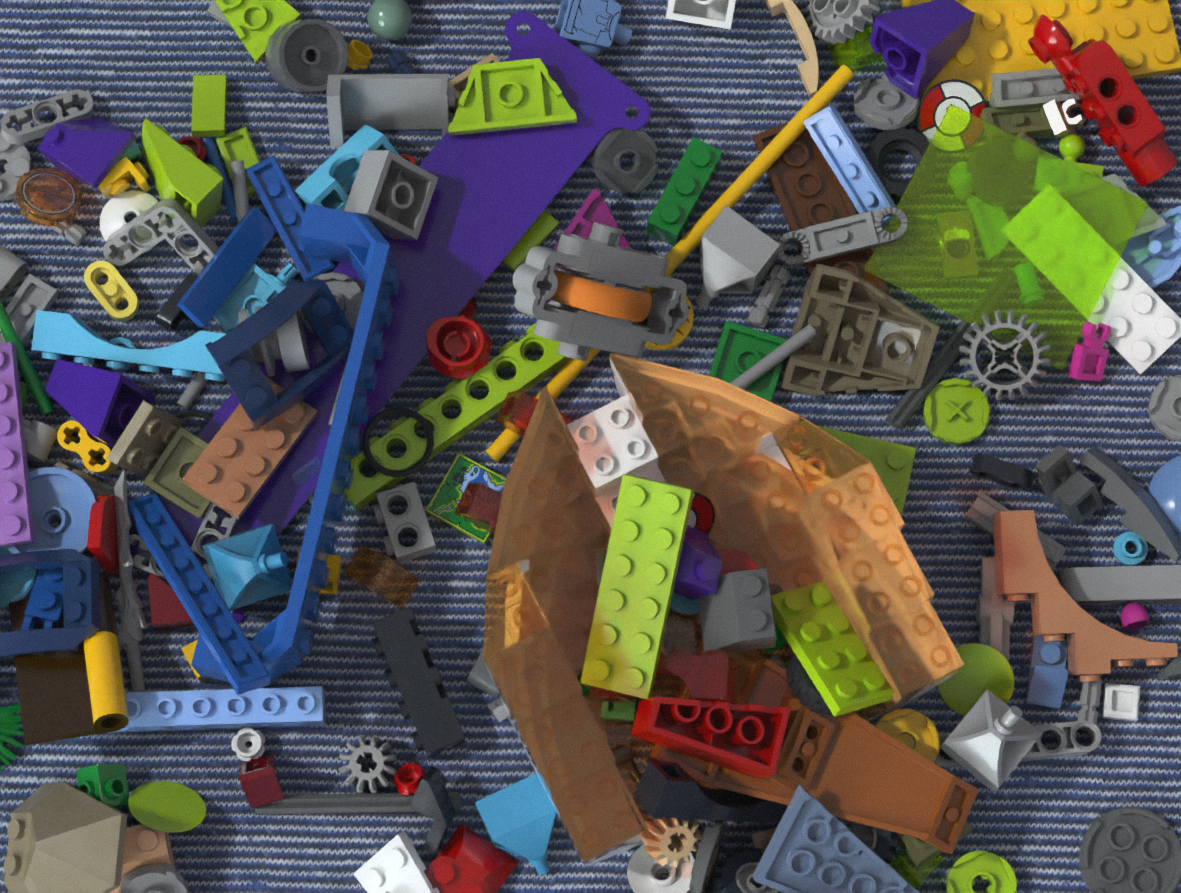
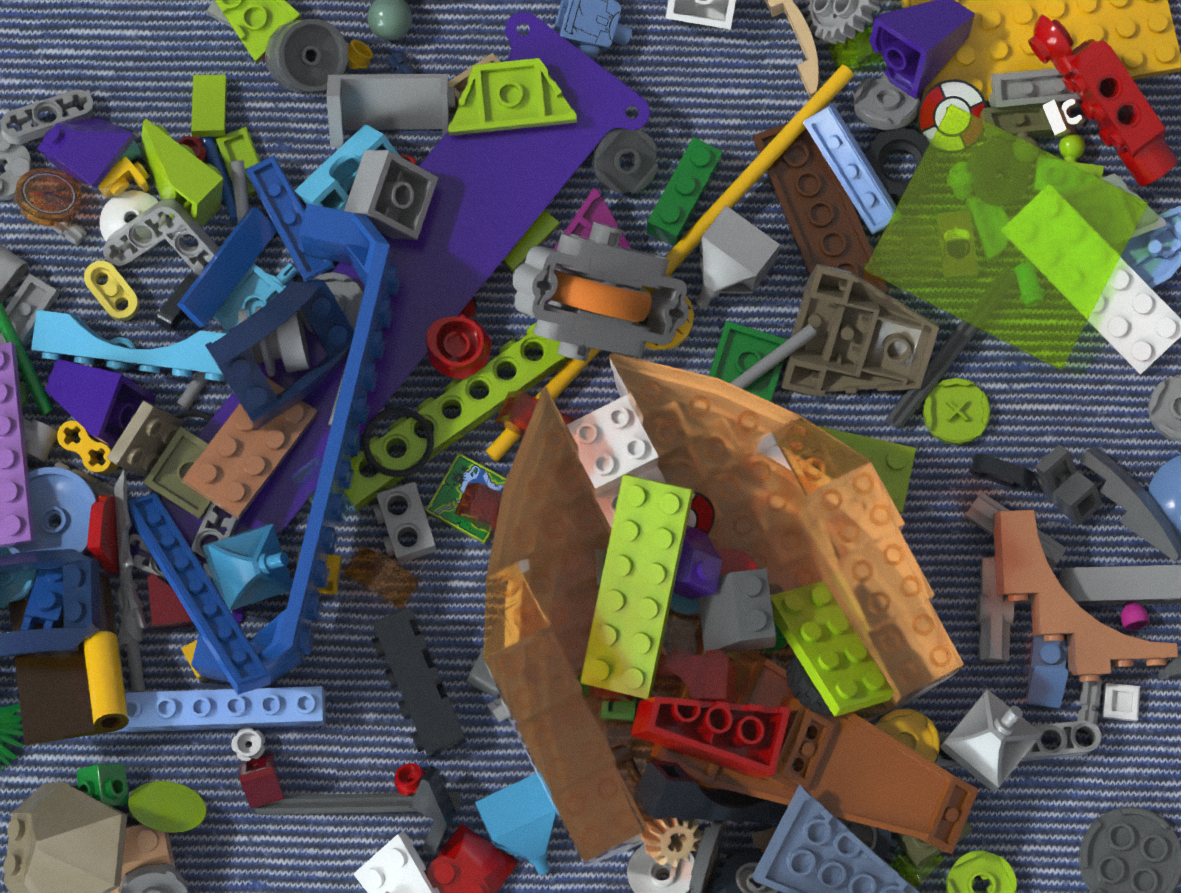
light grey gear [339,735,397,794] -> none
light grey axle [748,265,790,328] -> none
light grey plate [777,207,908,266] -> none
lime sticker [938,643,1014,716] -> none
light grey gear [959,309,1051,400] -> none
dark pink plate [1068,321,1111,381] -> none
medium azure plate [1113,532,1148,566] -> none

